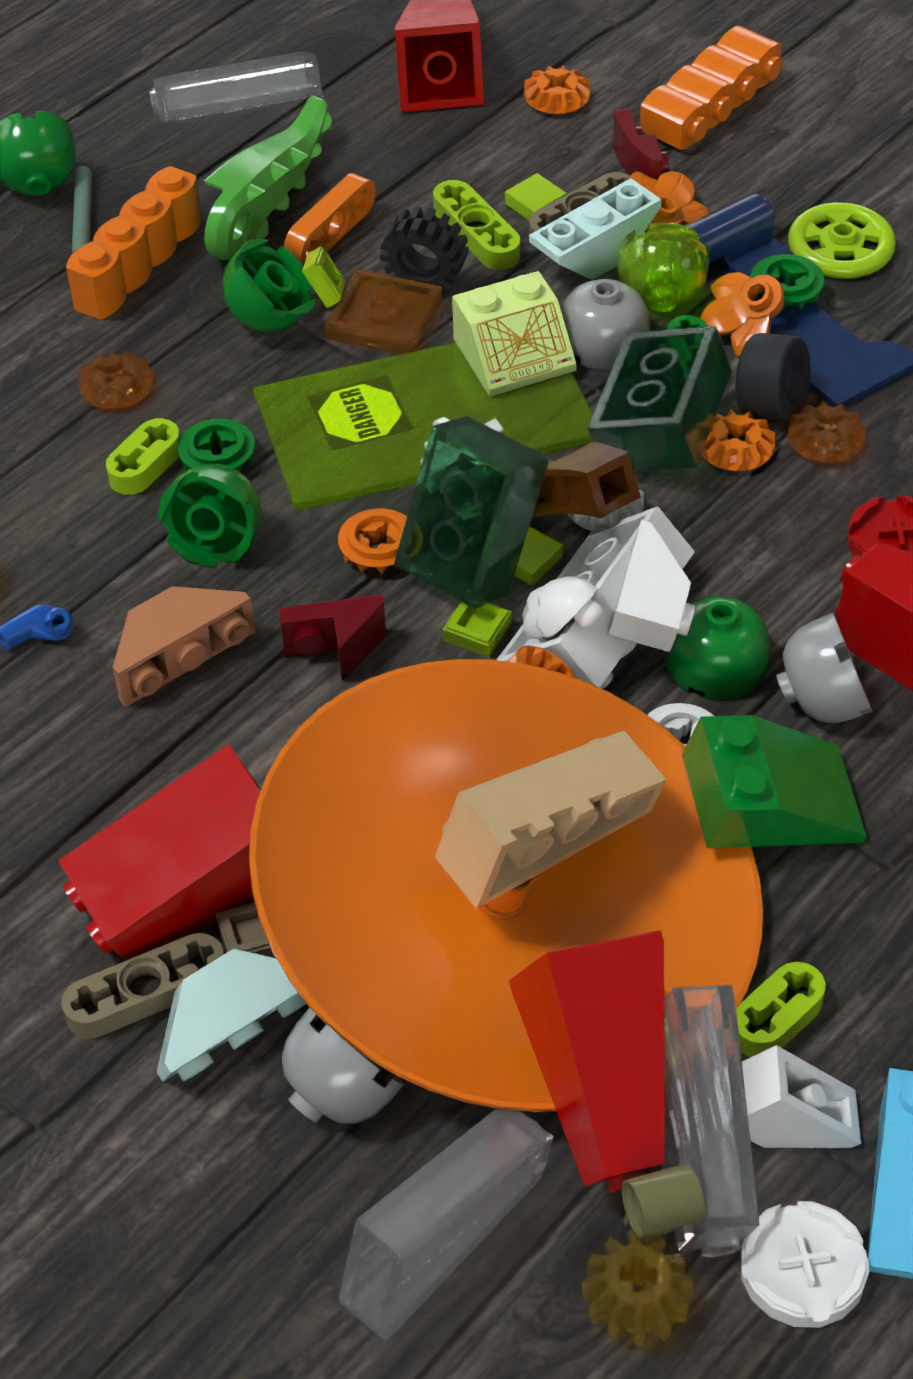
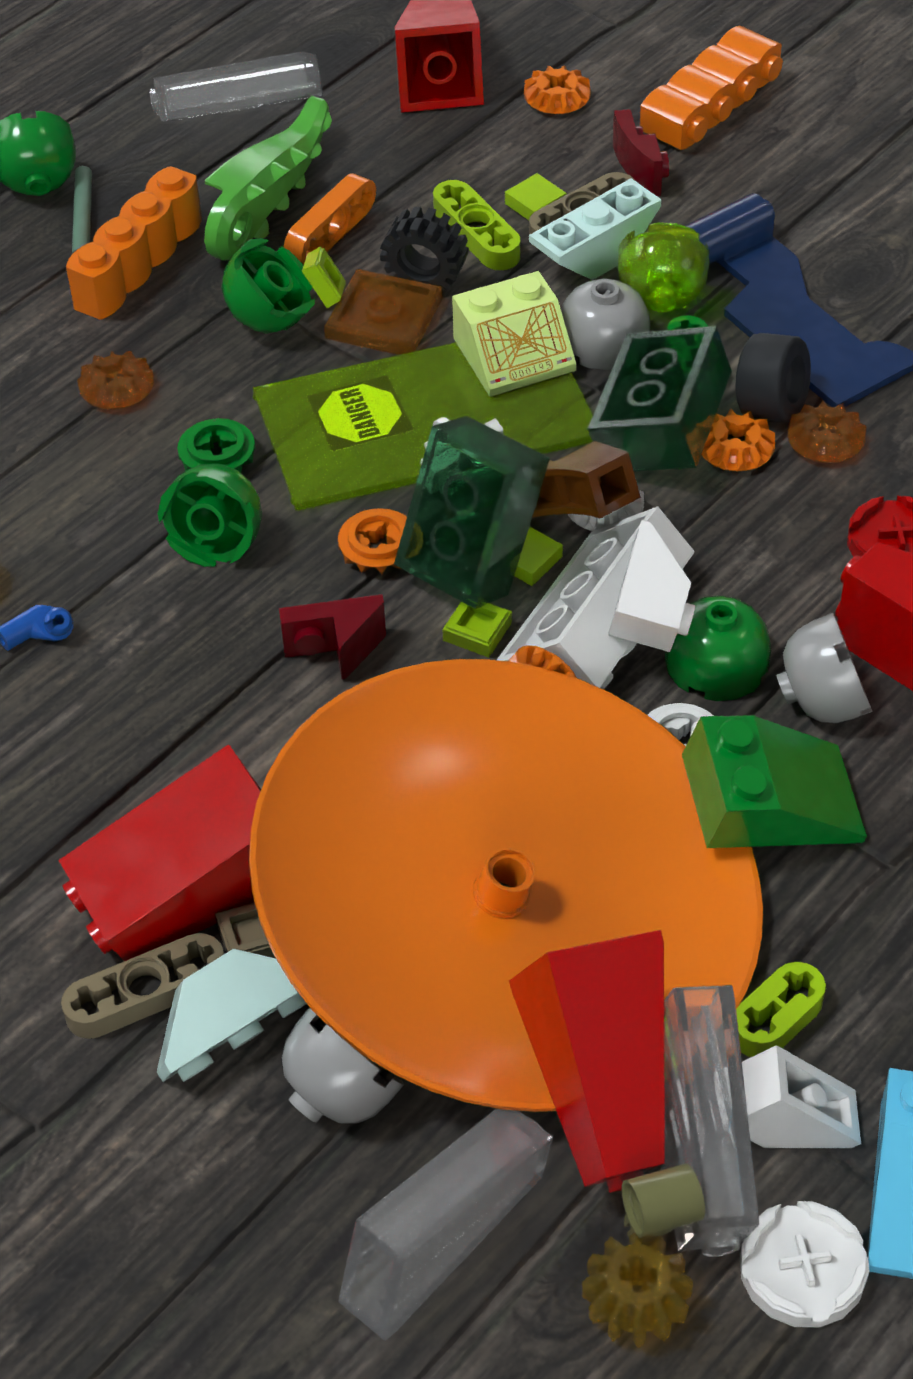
lime beam [106,418,180,495] -> none
nougat slope [113,586,255,707] -> none
tan wedge [435,730,667,909] -> none
white arm [522,576,602,639] -> none
orange plate [630,171,710,236] -> none
orange plate [700,272,784,358] -> none
green gear [750,254,824,310] -> none
lime plate [788,202,896,279] -> none

